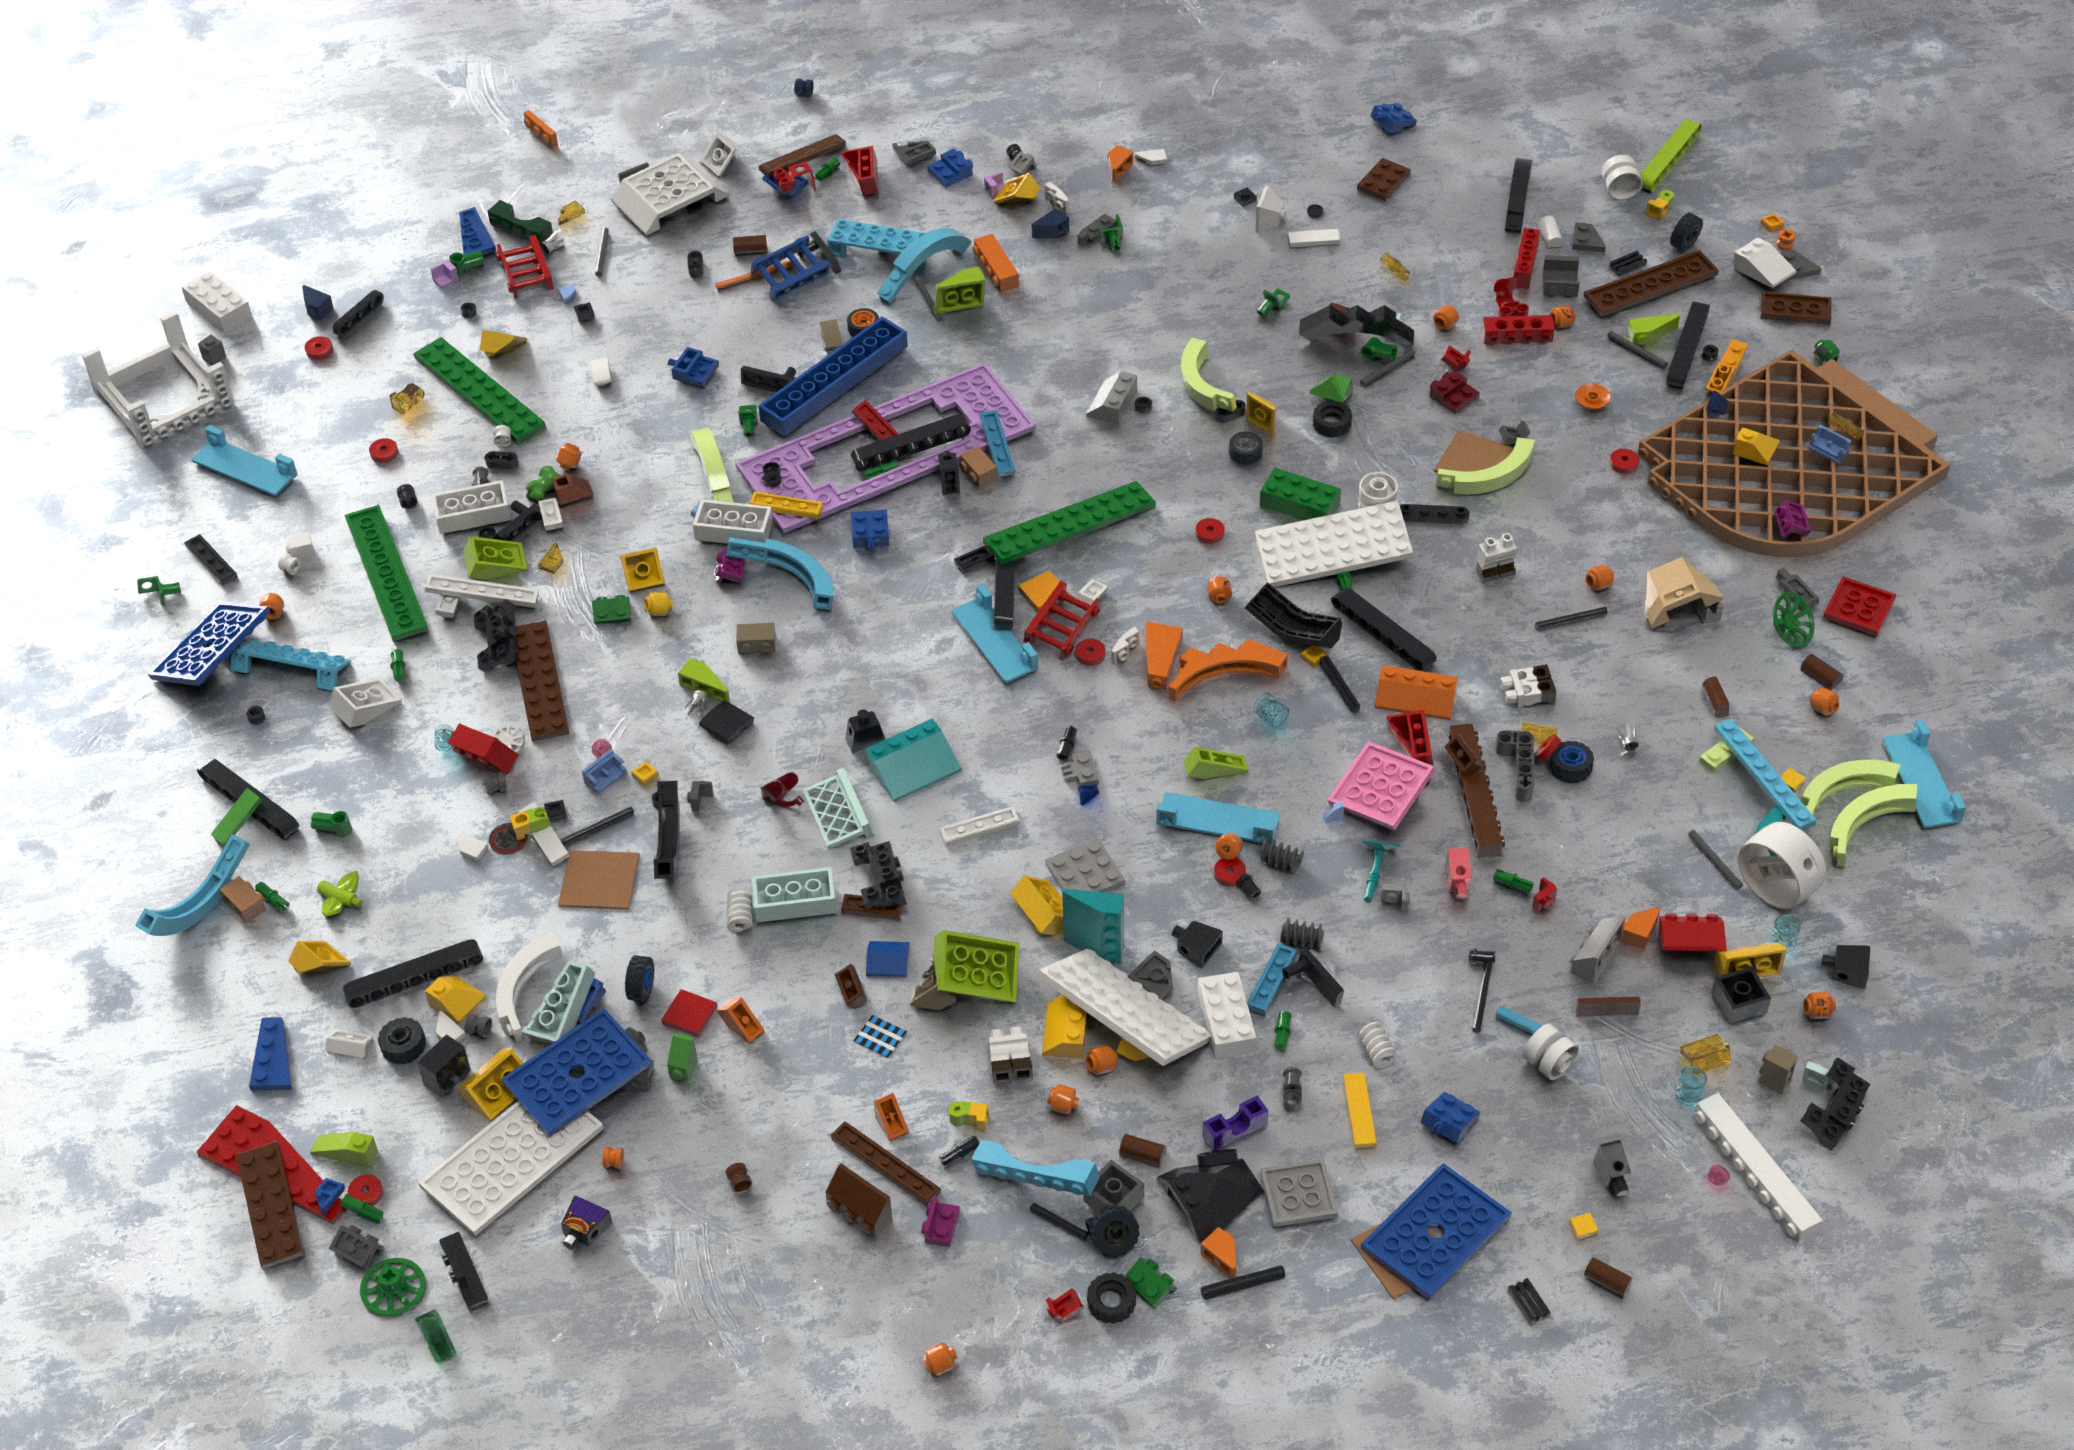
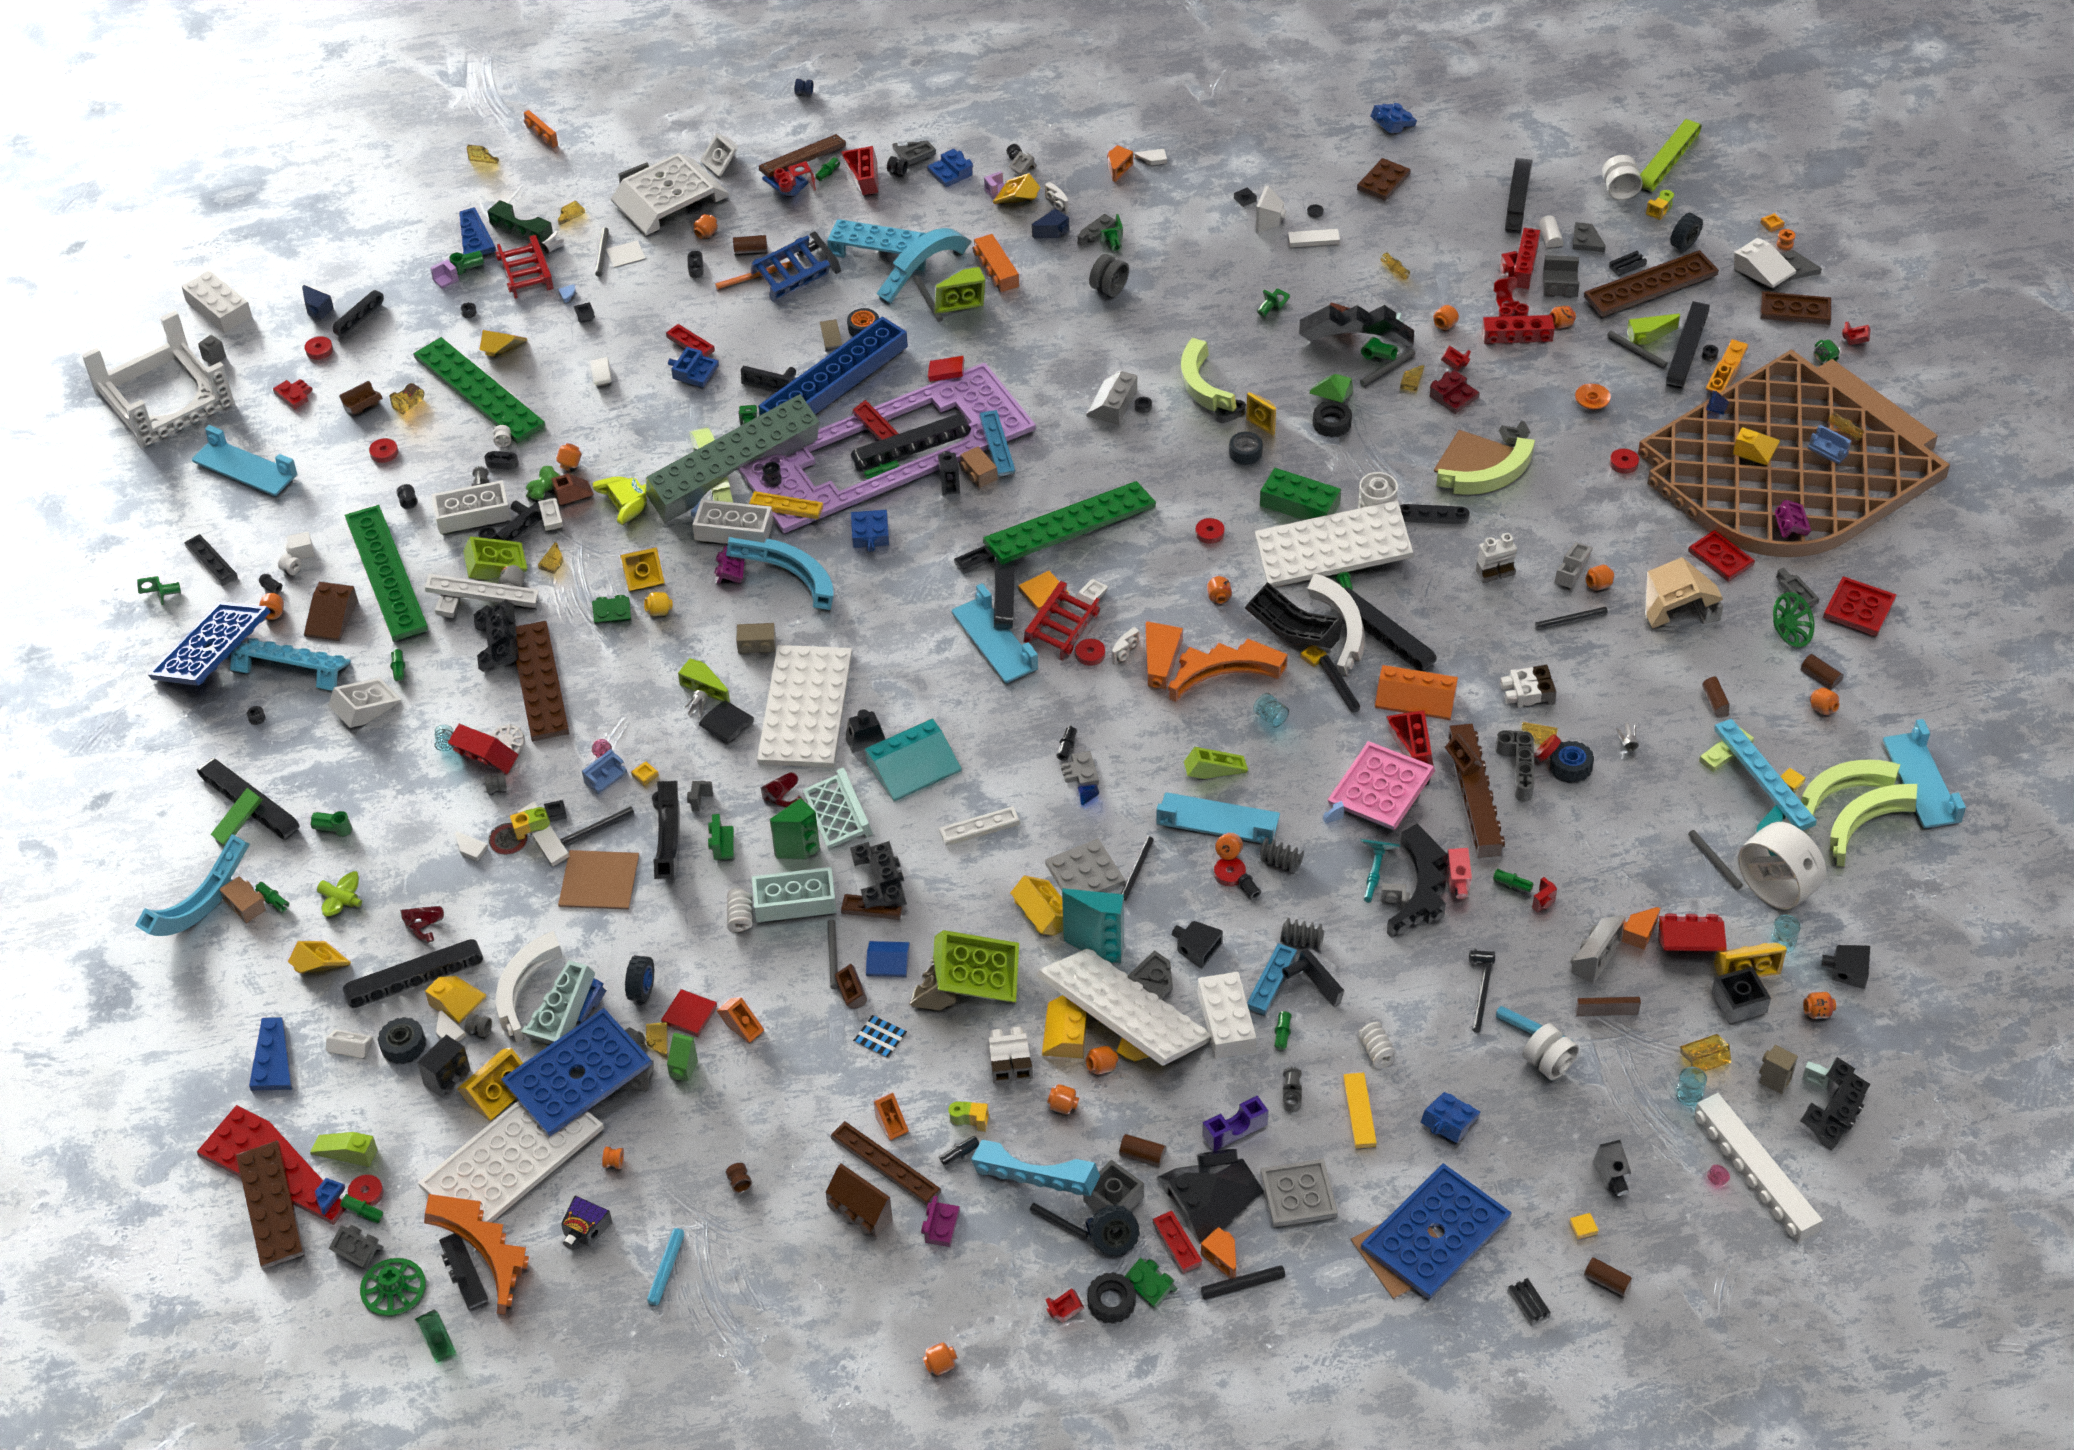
none -> black pin [259,574,283,593]
none -> red hinge [273,379,313,410]
none -> reddish brown slope [304,581,358,641]
none -> reddish brown bracket [339,381,383,415]
none -> dark red helmet [400,906,444,943]
none -> orange arch [424,1194,529,1315]
none -> clear yellow tile [466,144,499,164]
none -> light grey head [499,565,525,587]
none -> neon yellow torso [592,476,647,525]
none -> white sticker [606,240,646,267]
none -> sand green arch [646,394,819,523]
none -> clear yellow tile [646,1022,668,1058]
none -> medium azure axle [647,1228,685,1306]
none -> red plate [666,324,715,357]
none -> orange head [693,214,718,239]
none -> green bracket [708,814,734,860]
none -> white plate [757,645,852,768]
none -> green slope [770,798,820,859]
none -> dark grey bar [827,919,838,989]
none -> black wheel [887,156,908,176]
none -> red tile [928,355,965,382]
none -> dark grey wheel [1089,254,1129,297]
none -> black bar [1121,836,1154,901]
none -> red plate [1153,1210,1202,1274]
none -> white arch [1307,573,1365,676]
none -> black arch [1387,823,1447,938]
none -> clear yellow tile [1400,365,1425,391]
none -> red bracket [1500,251,1518,278]
none -> light grey slope [1554,542,1593,589]
none -> red tile [1688,530,1755,582]
none -> red bracket [1842,321,1871,345]

